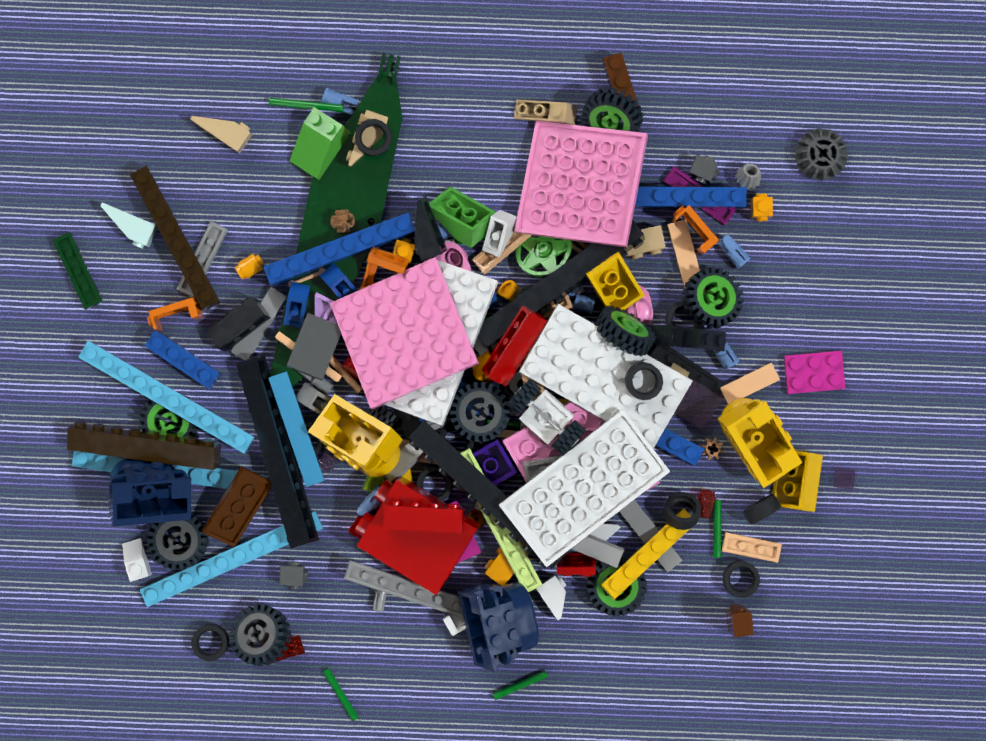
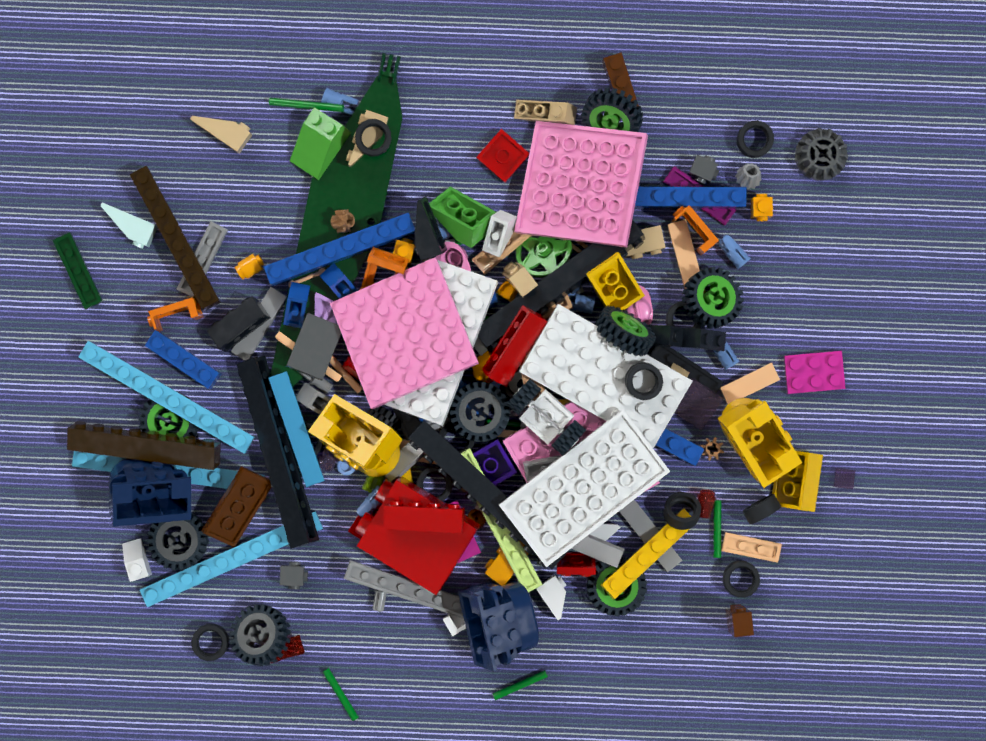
none -> light blue tile [337,460,355,475]
none -> red plate [476,129,530,183]
none -> tan slope [501,262,538,297]
none -> black tyre [737,120,774,158]

